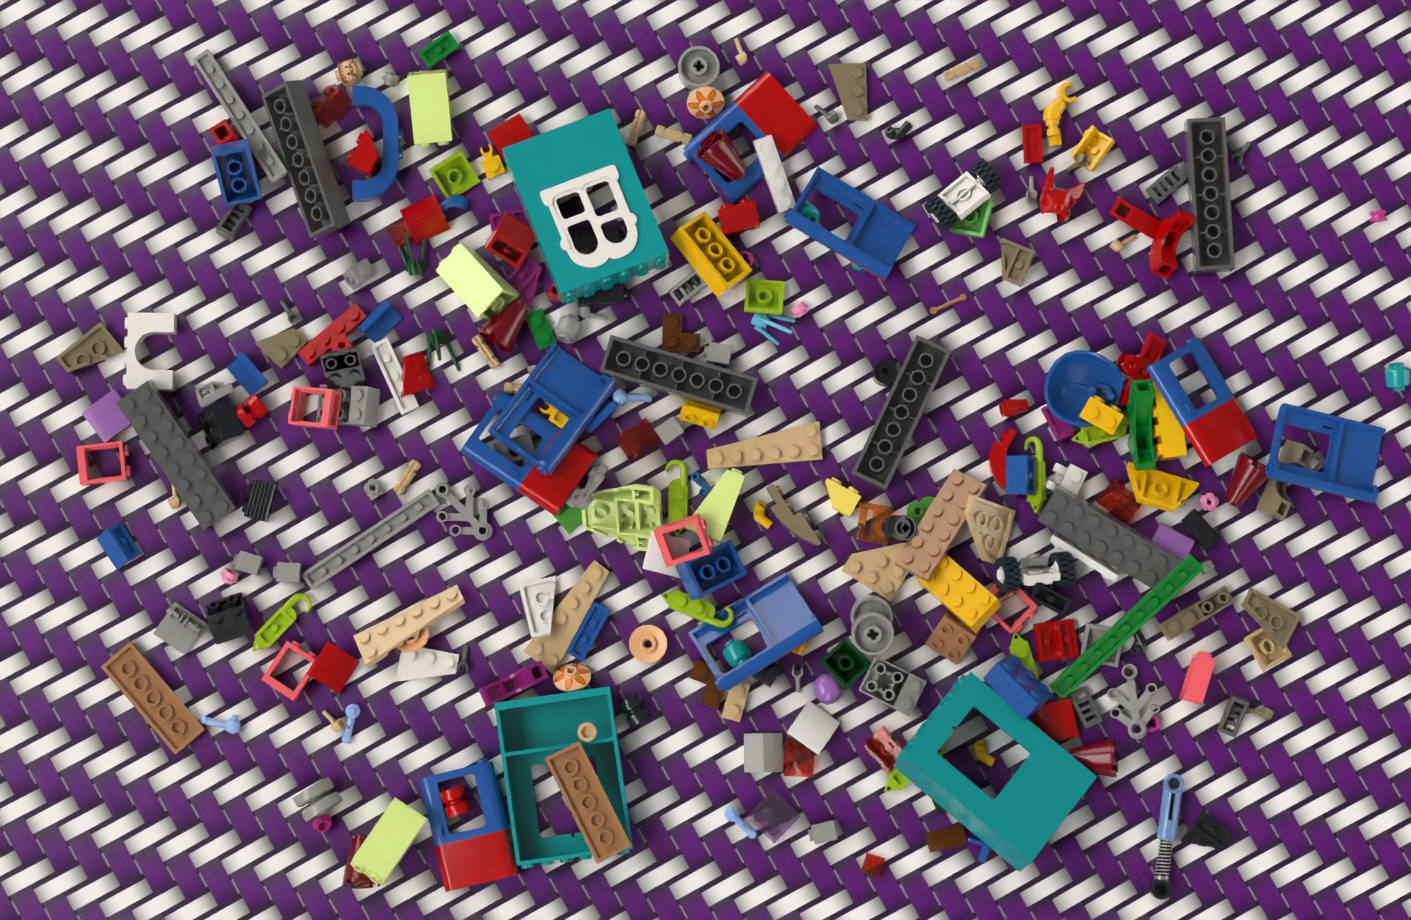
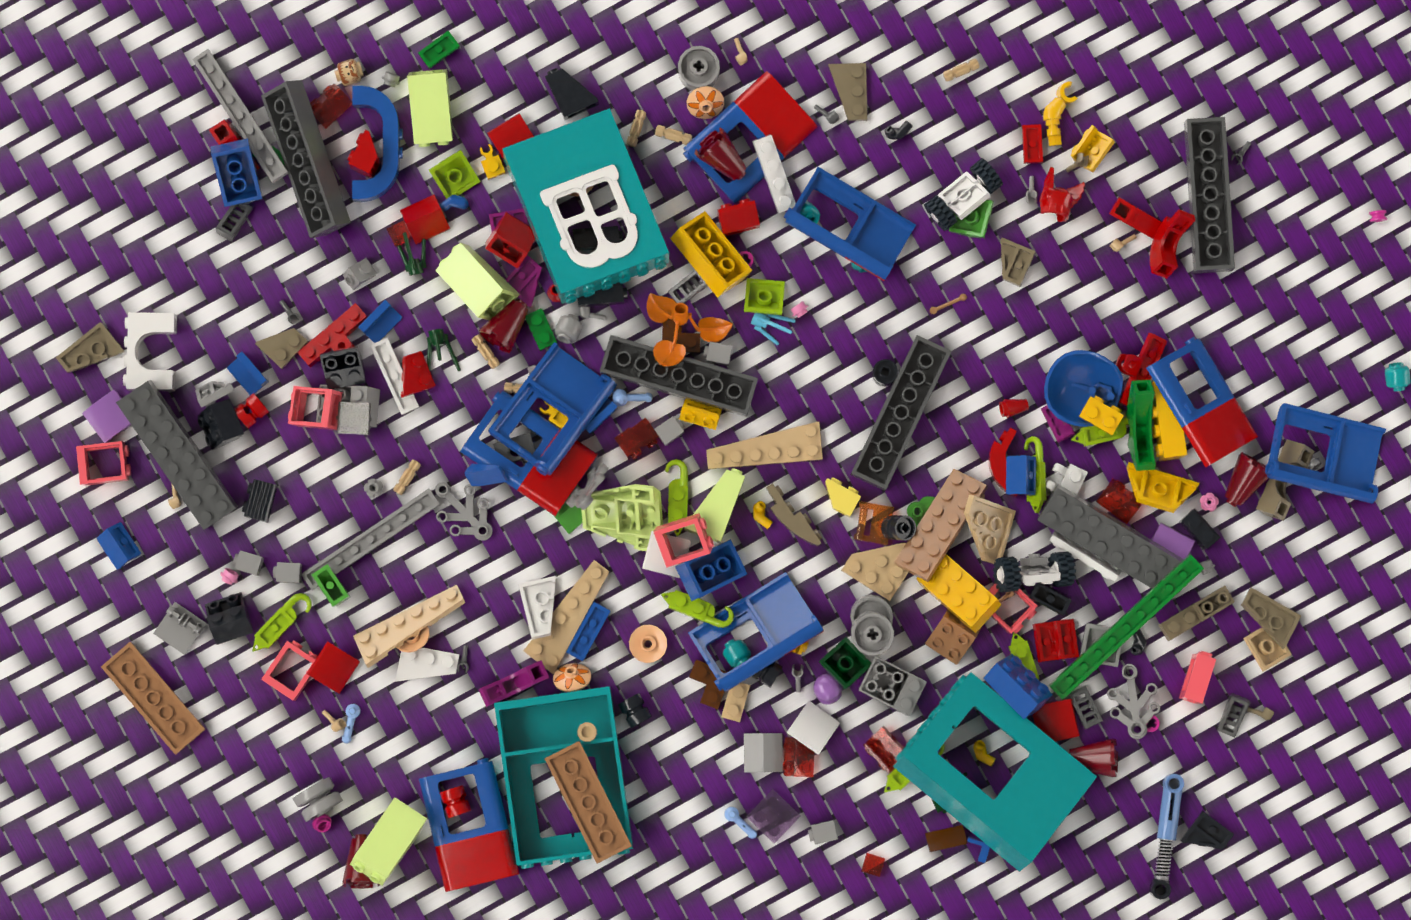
light blue piece [201,714,241,734] -> none
blue arm [691,472,712,497] -> none
dark grey slope [1145,164,1188,205] -> none
none -> bright green slope [311,564,350,608]
none -> clear smoke piece [336,402,372,435]
none -> blue slope [465,463,508,486]
none -> black slope [545,68,599,120]
none -> orange plant [647,293,733,366]

